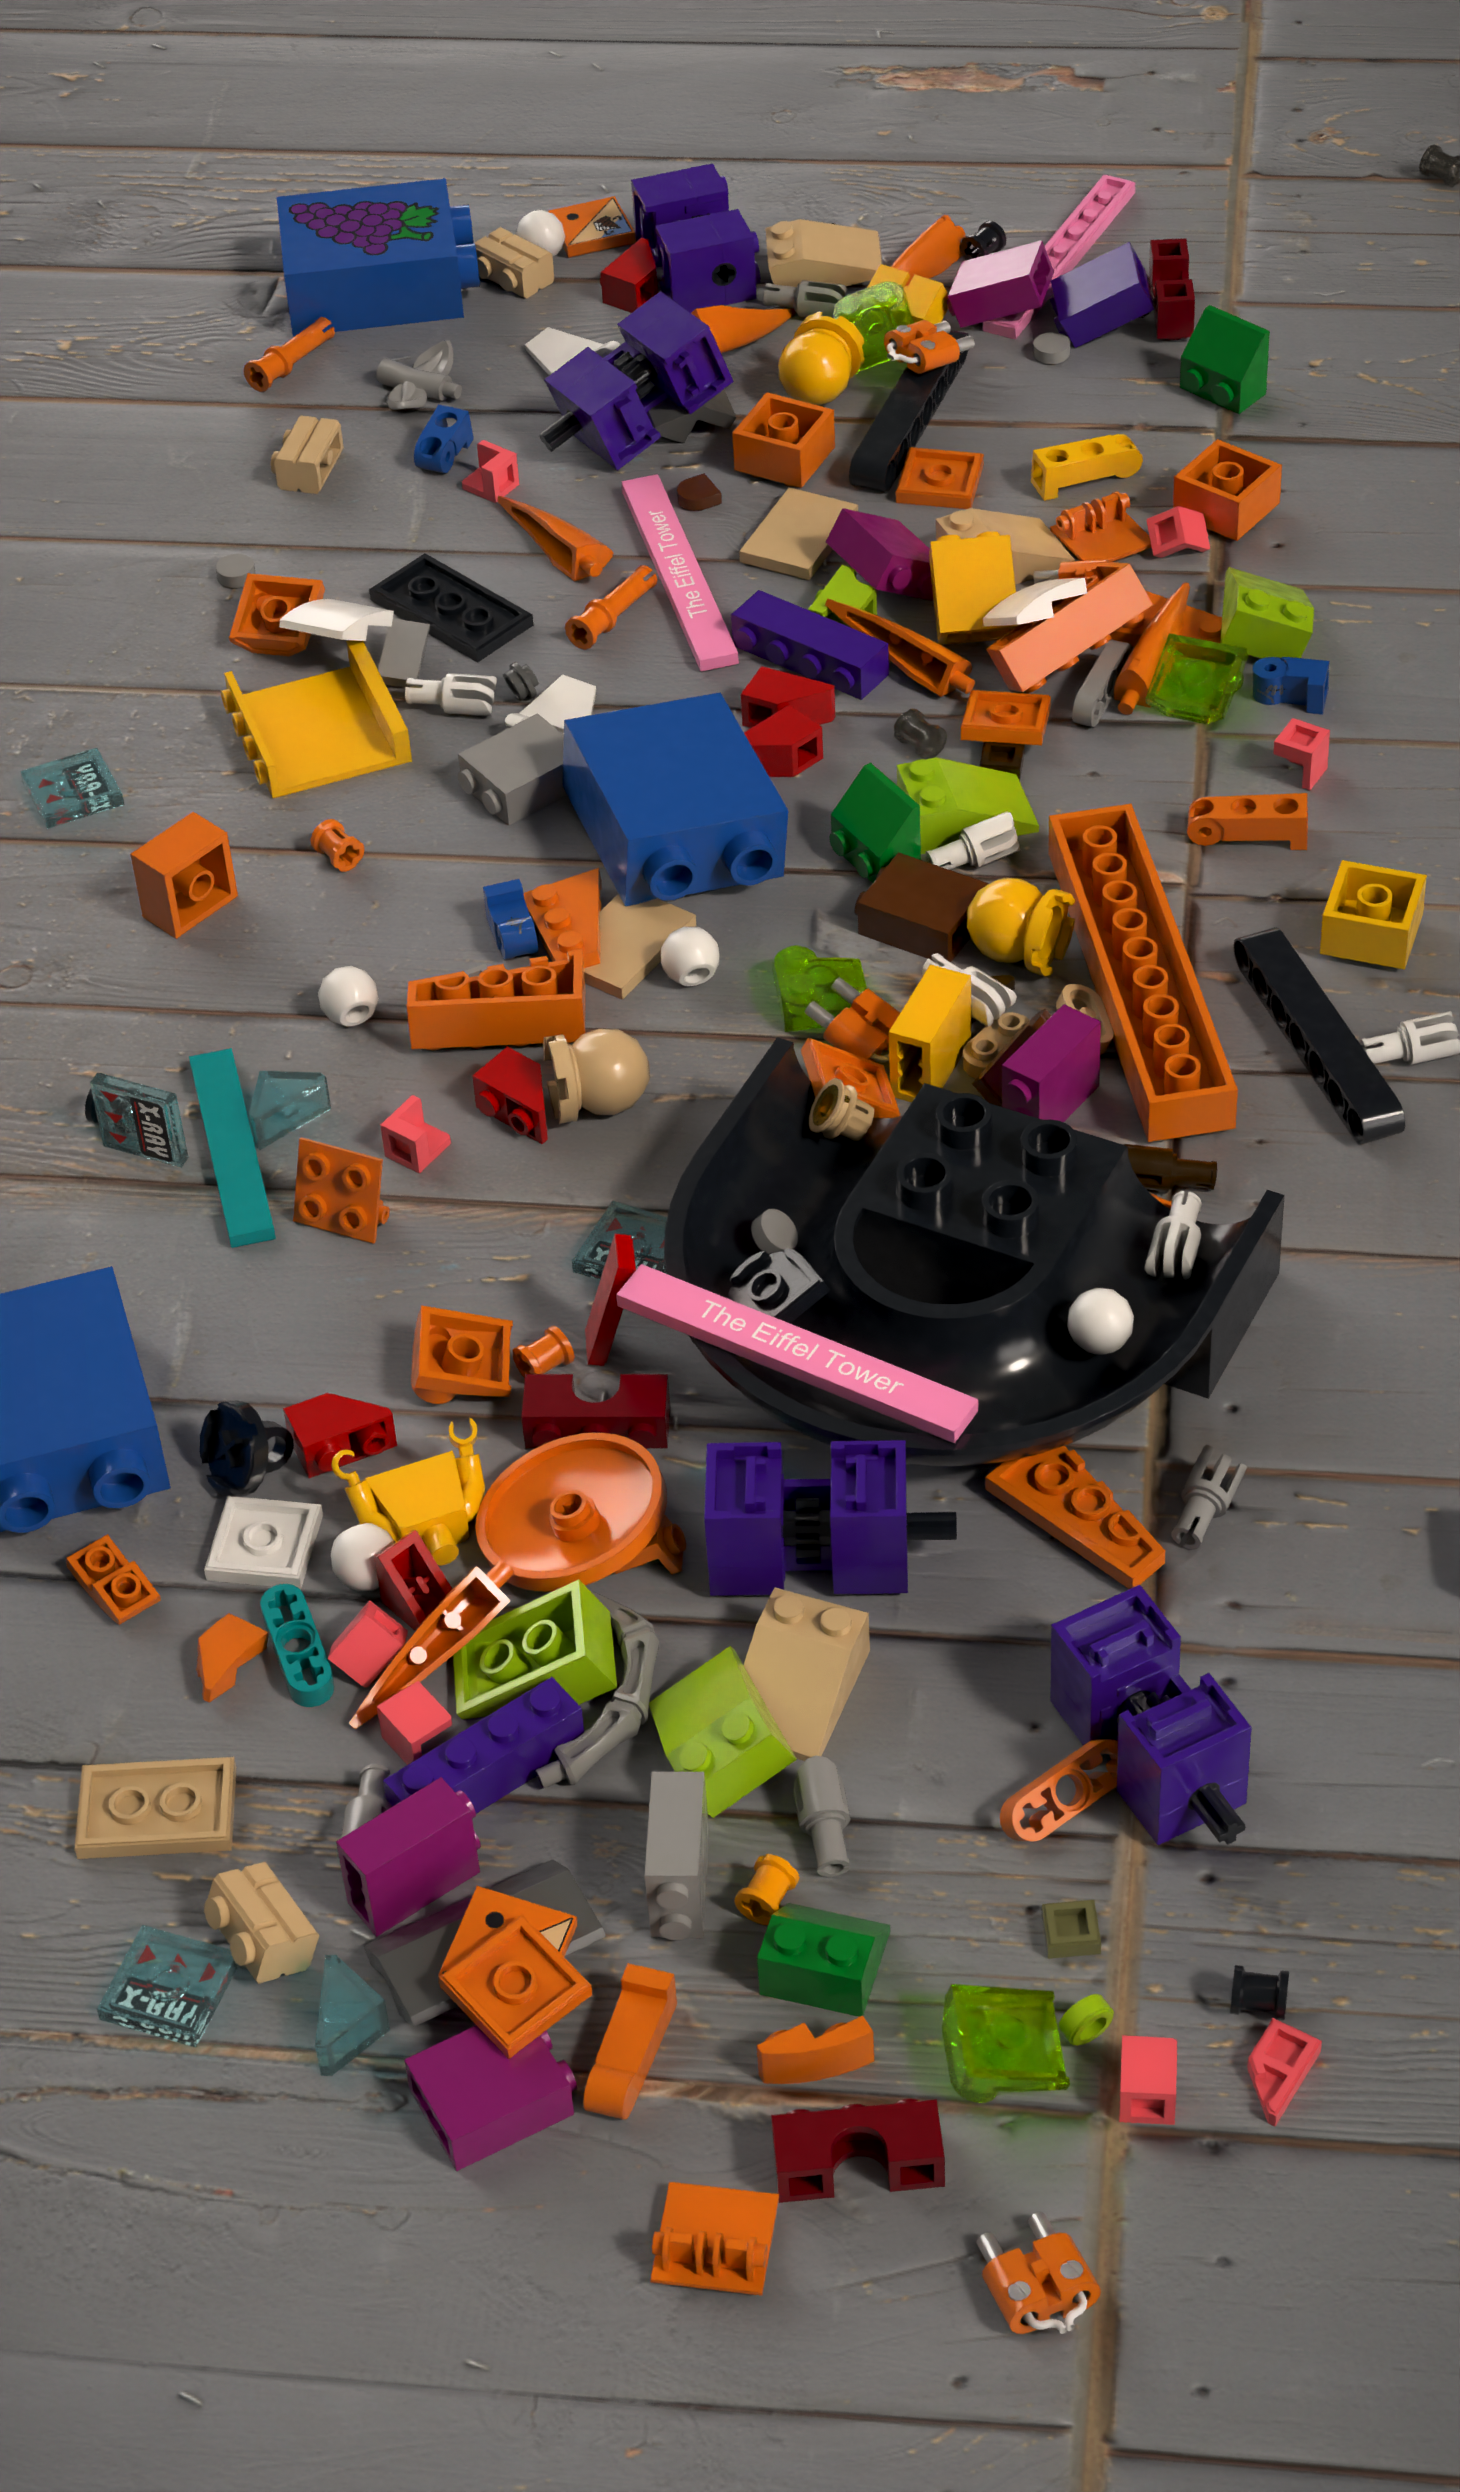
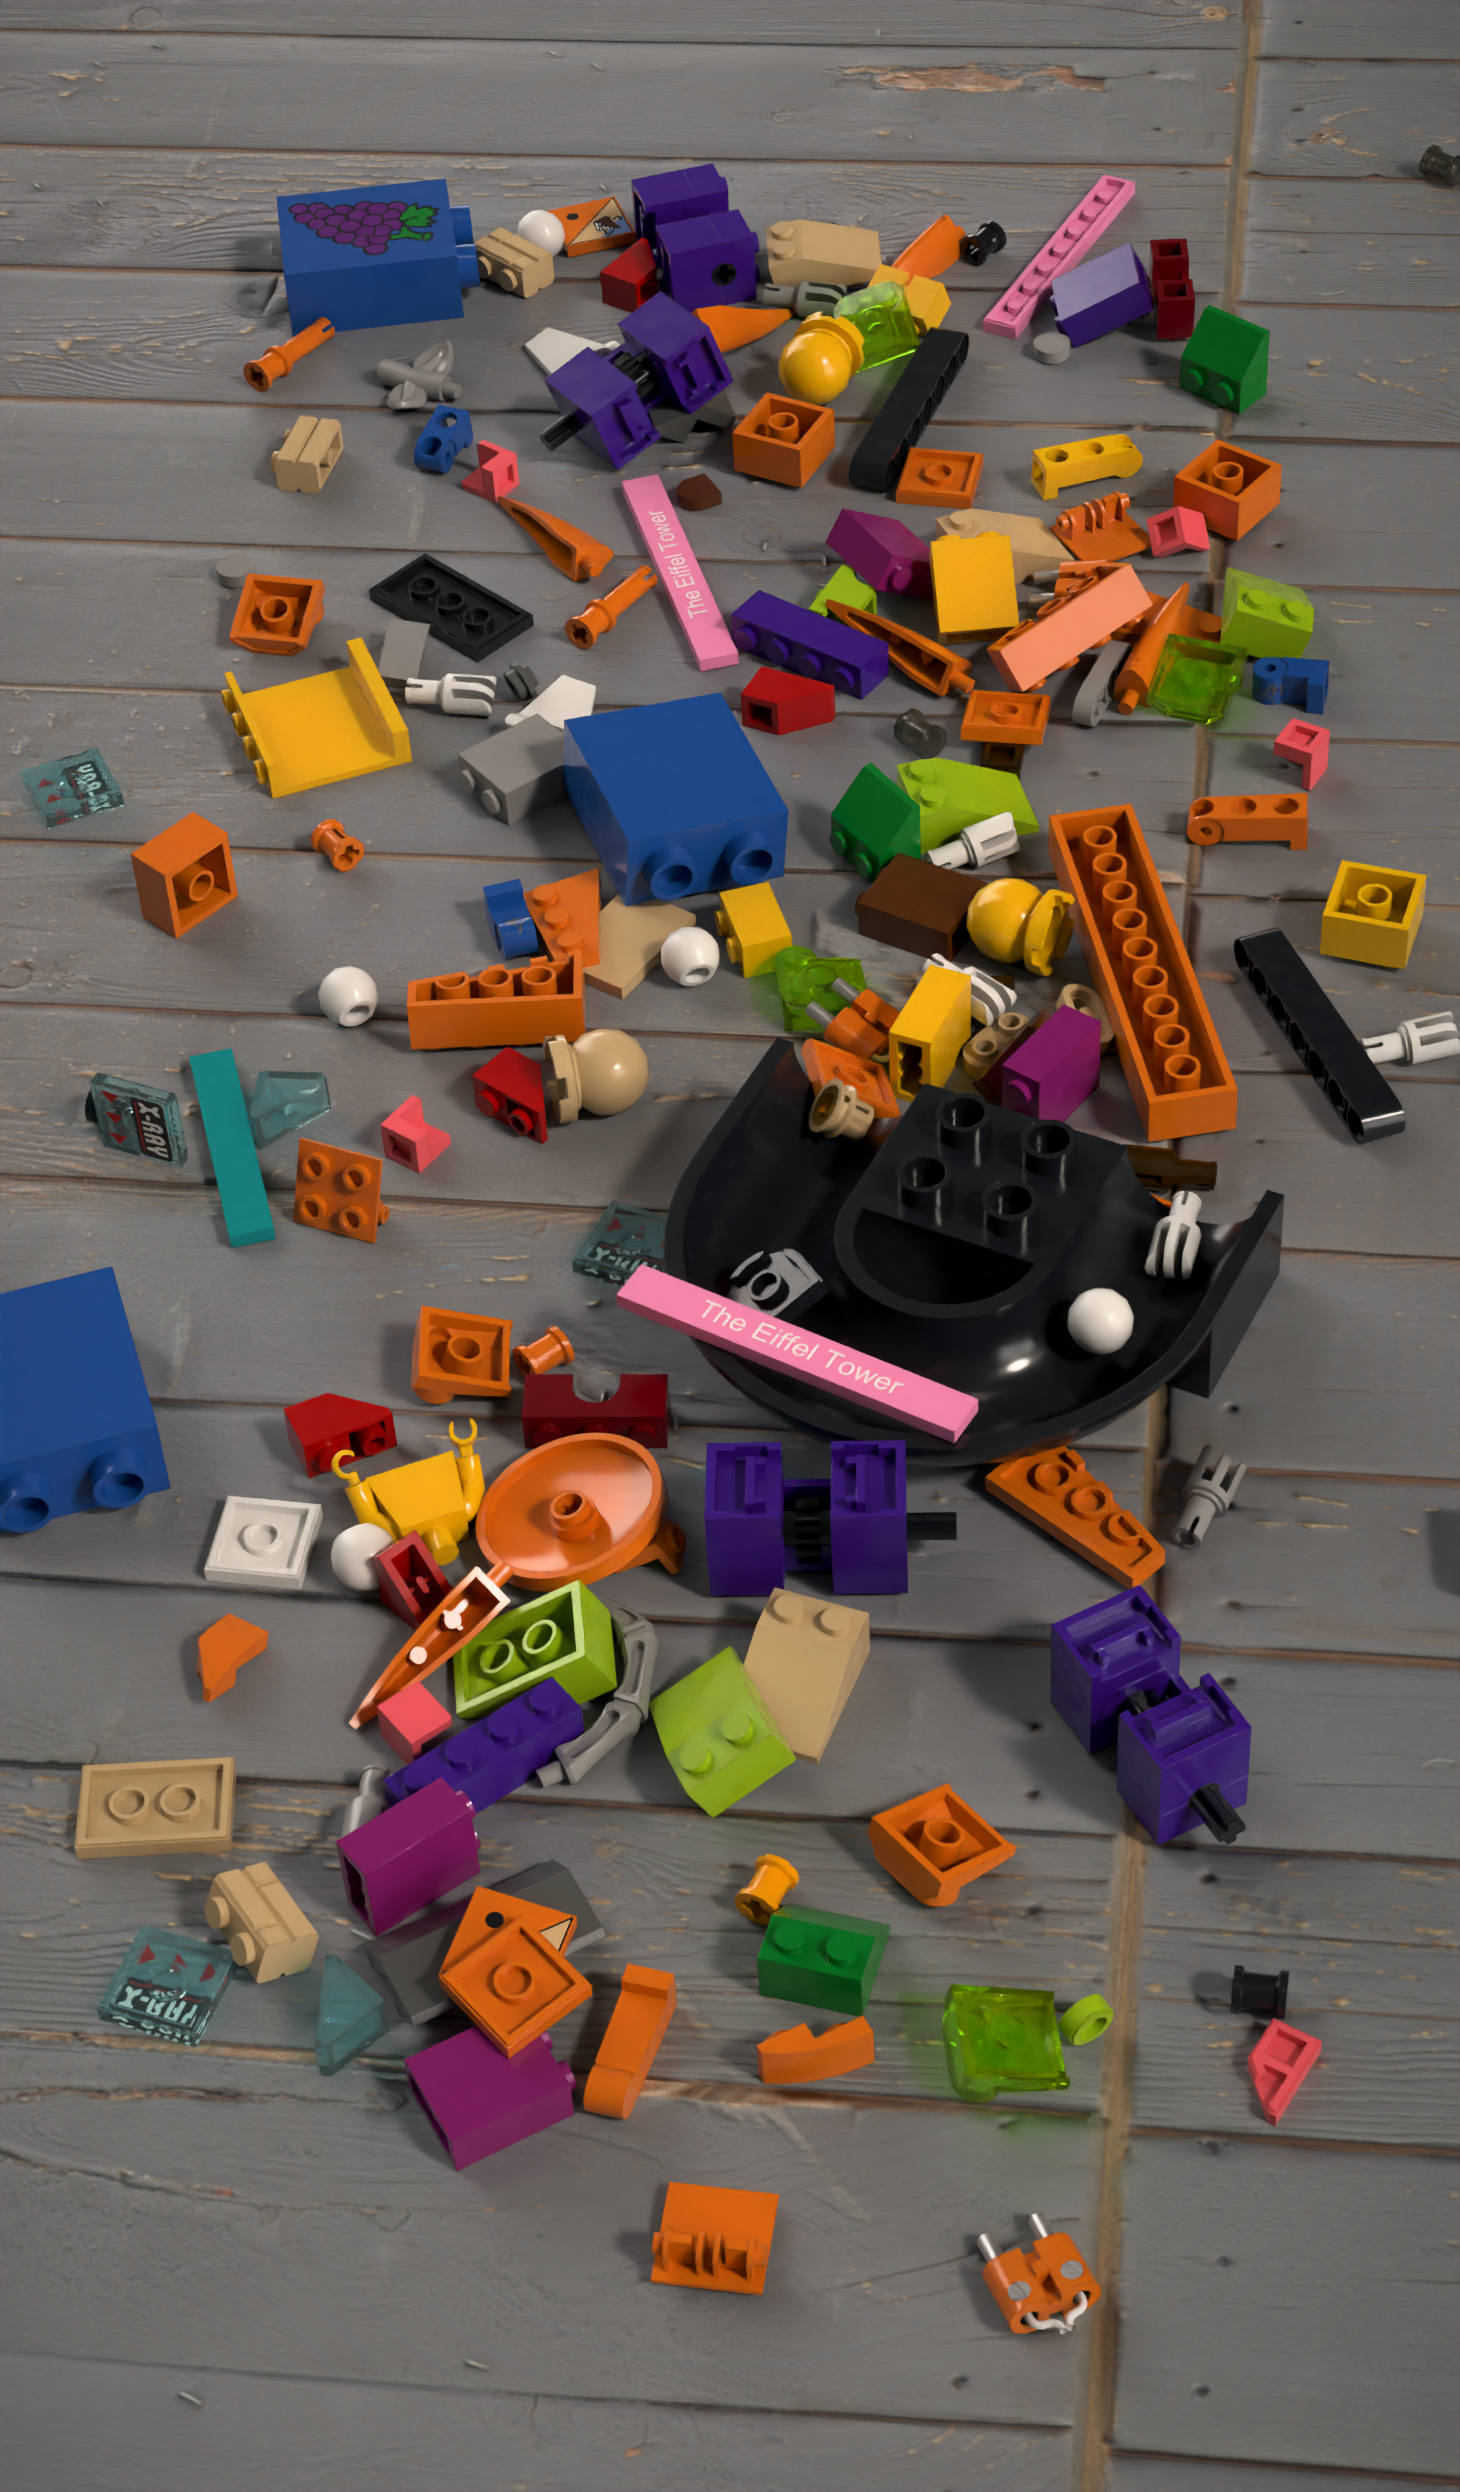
orange slope [66,1534,161,1625] -> none
black tile [199,1400,294,1497] -> none
teal beam [260,1584,334,1707] -> none
white slope [279,599,394,641] -> none
coral panel [327,1600,408,1688] -> none
red tile [585,1234,636,1366] -> none
light grey brick [644,1772,709,1940] -> none
tan tile [739,487,858,580] -> none
red slope [744,705,823,777] -> none
light grey tile [751,1209,798,1254] -> none
dark red arch [771,2098,945,2203] -> none
light grey arm [793,1755,851,1877] -> none
orange piece [884,320,975,374] -> none
magenta brick [947,240,1054,328] -> none
white slope [983,578,1087,626] -> none
orange beam [1000,1739,1118,1842] -> none
olive tile [1041,1900,1101,1959] -> none
coral panel [1119,2035,1177,2125] -> none
none -> yellow piece [714,882,794,978]
none -> orange slope [867,1783,1017,1907]

